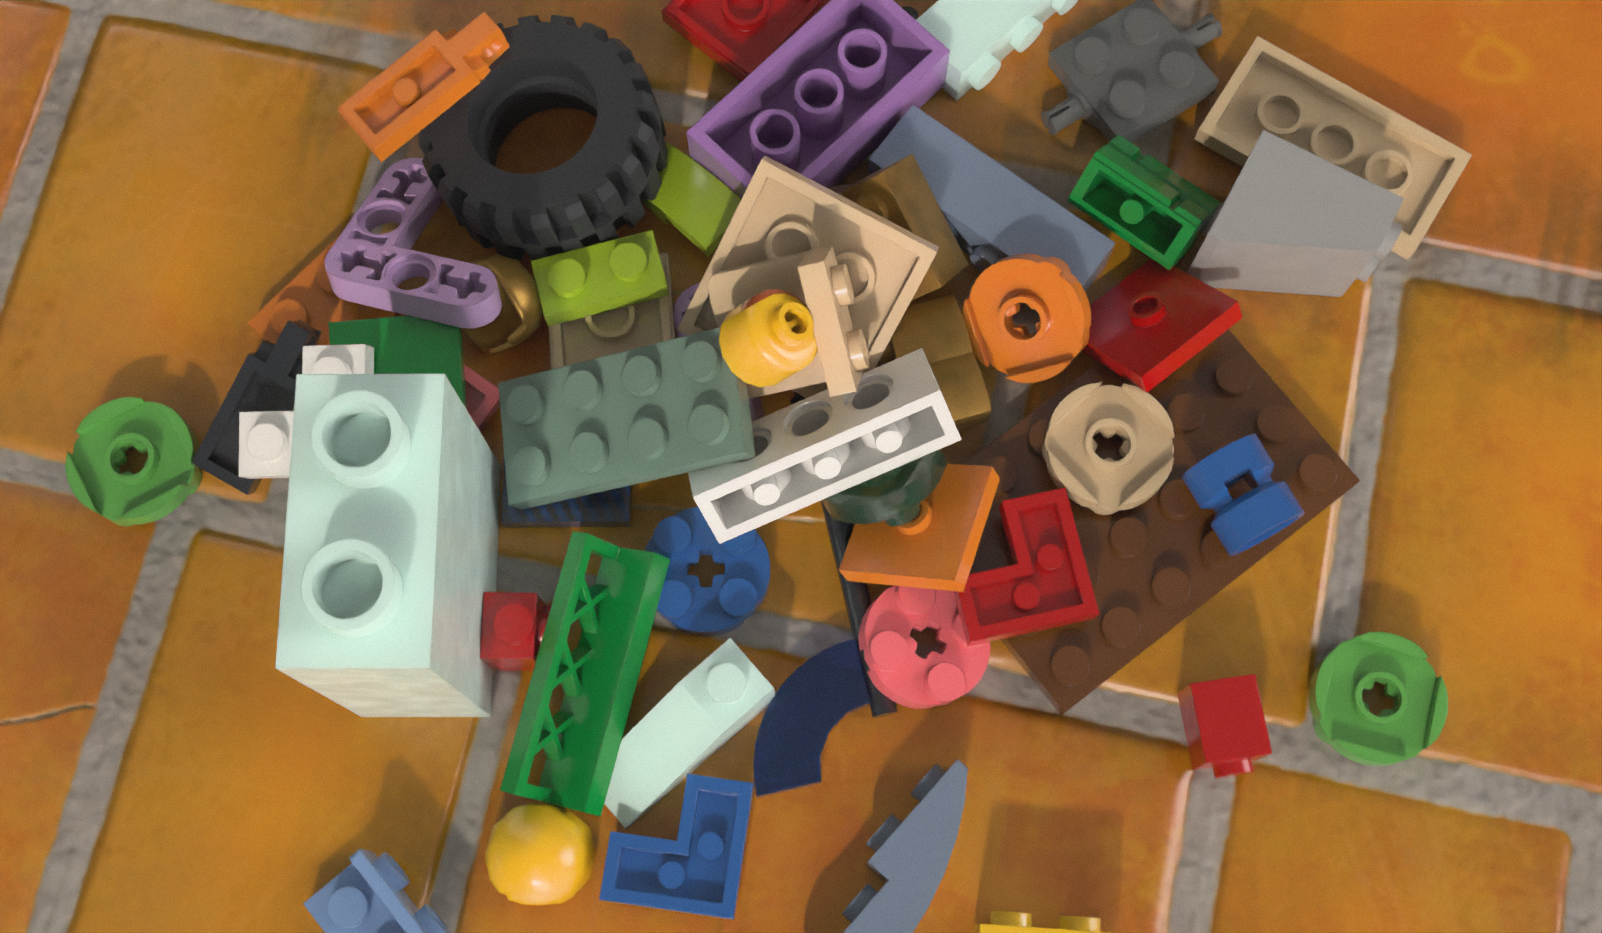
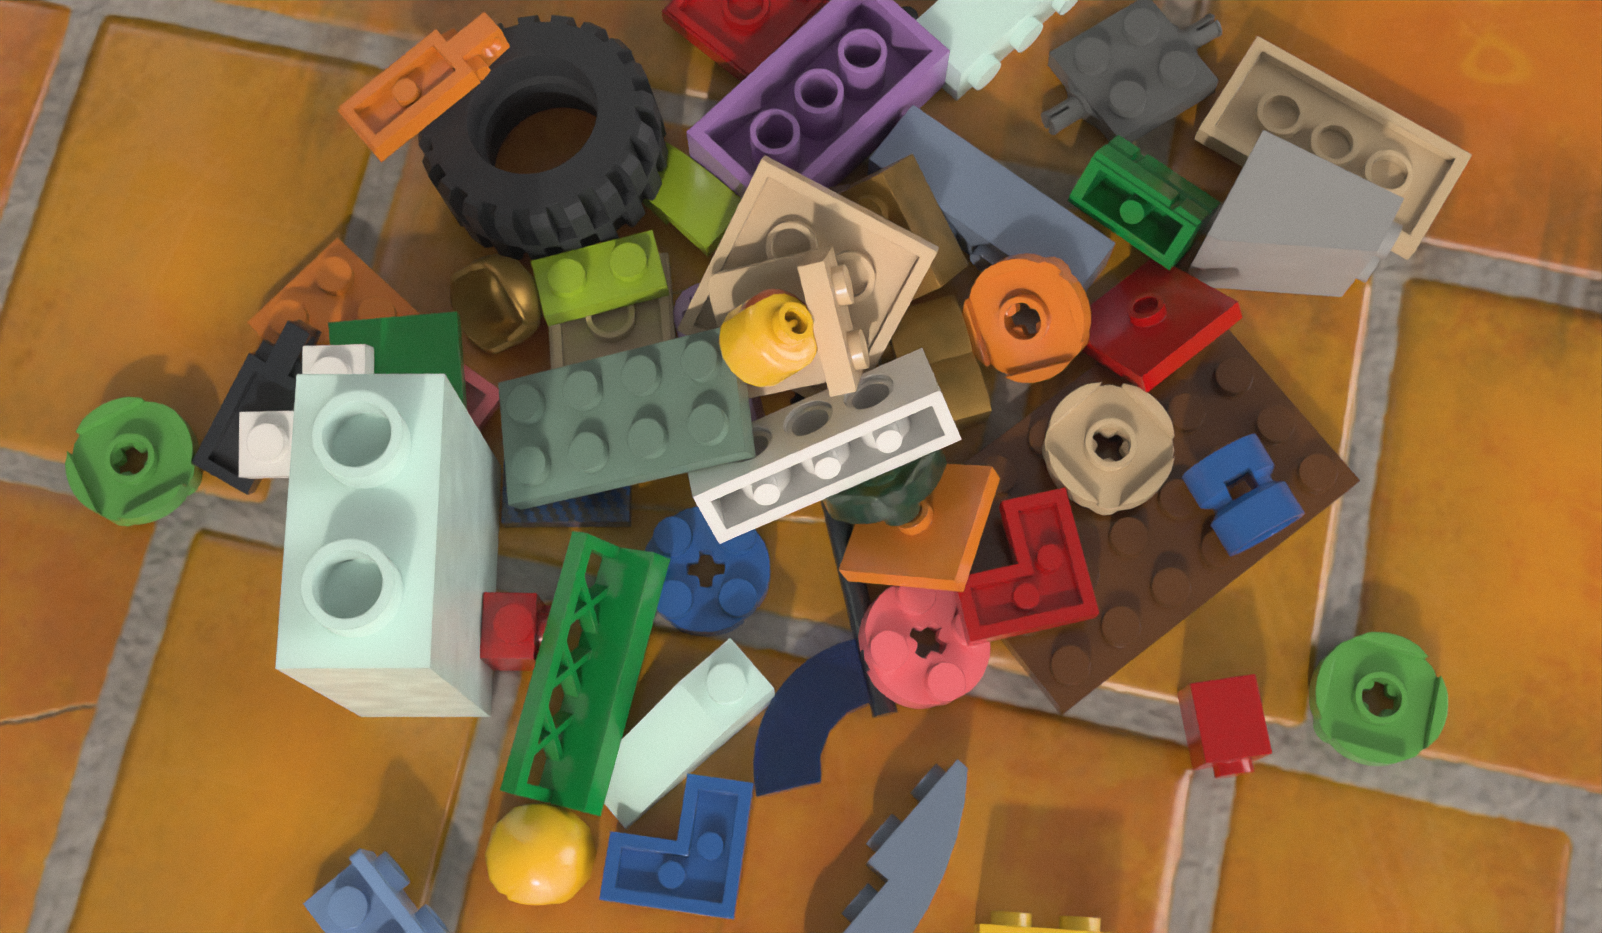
lavender beam [324,158,502,329] -> none

